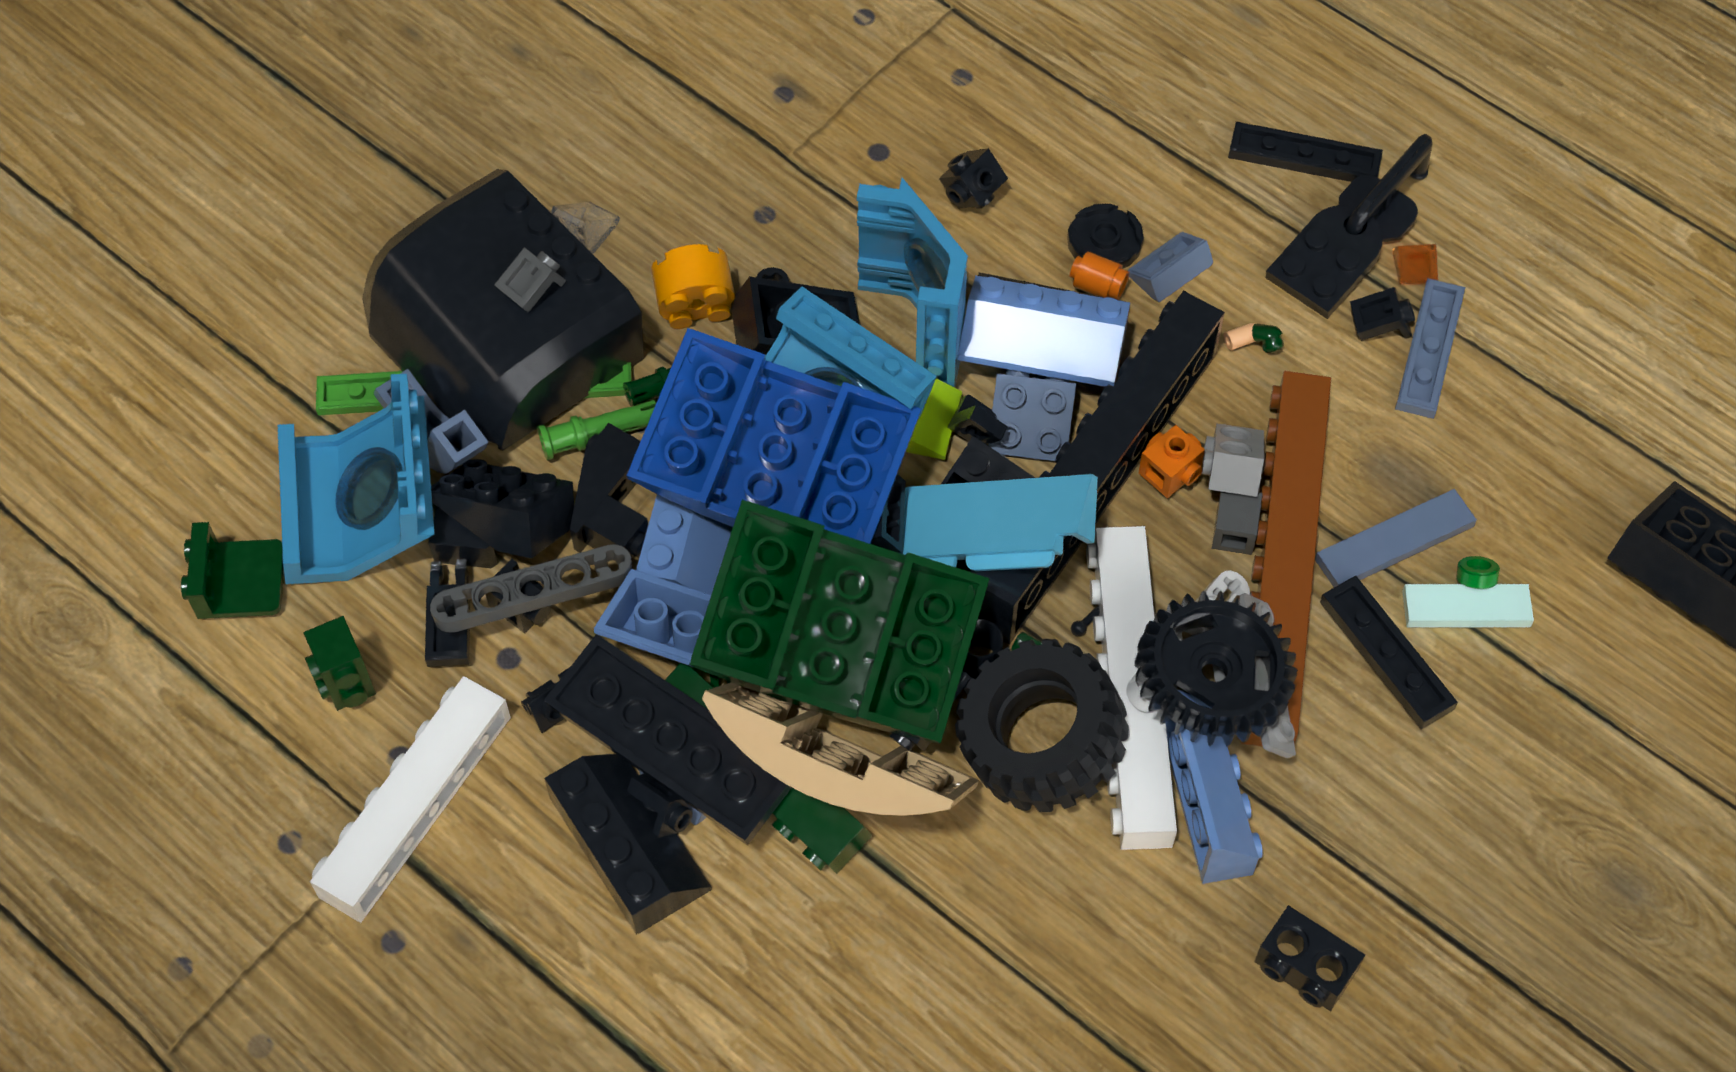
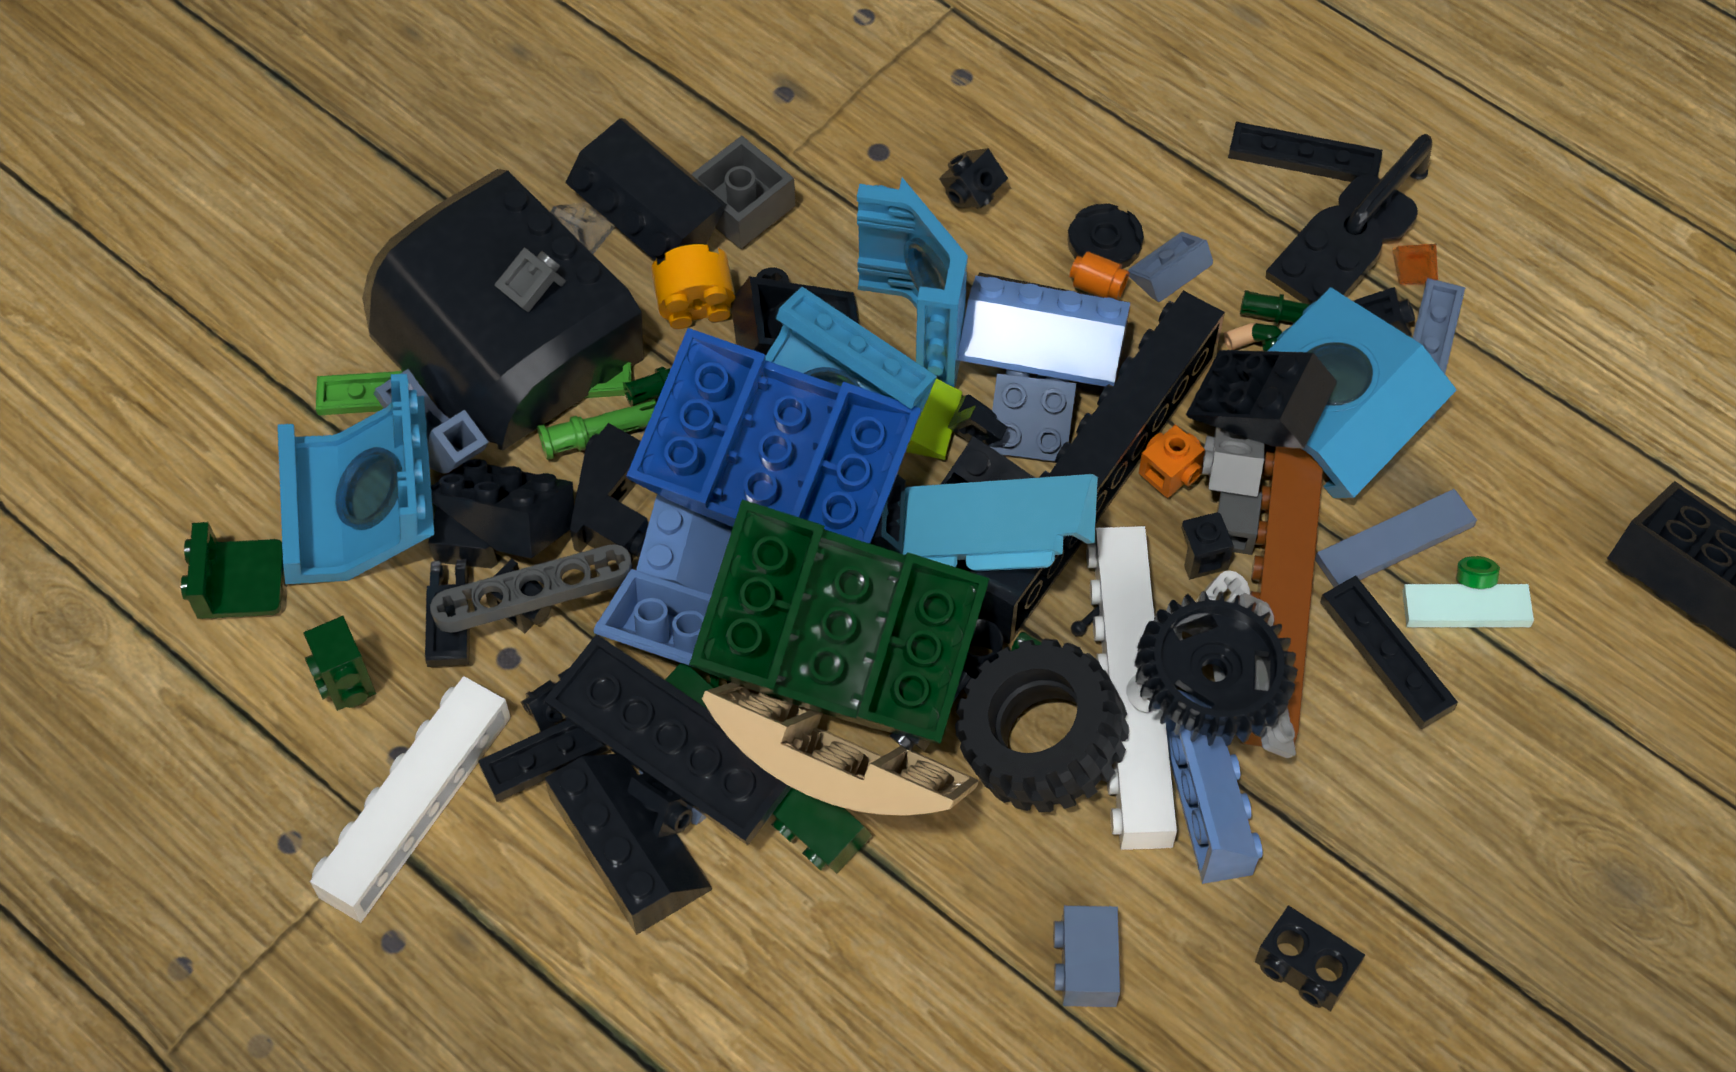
none -> black plate [478,720,610,802]
none -> black slope [565,118,727,264]
none -> dark grey brick [691,135,795,249]
none -> sand blue brick [1053,906,1120,1007]
none -> black bracket [1181,512,1234,580]
none -> black slope [1186,350,1337,448]
none -> dark green axle [1240,290,1310,325]
none -> dark azure panel [1268,287,1457,498]

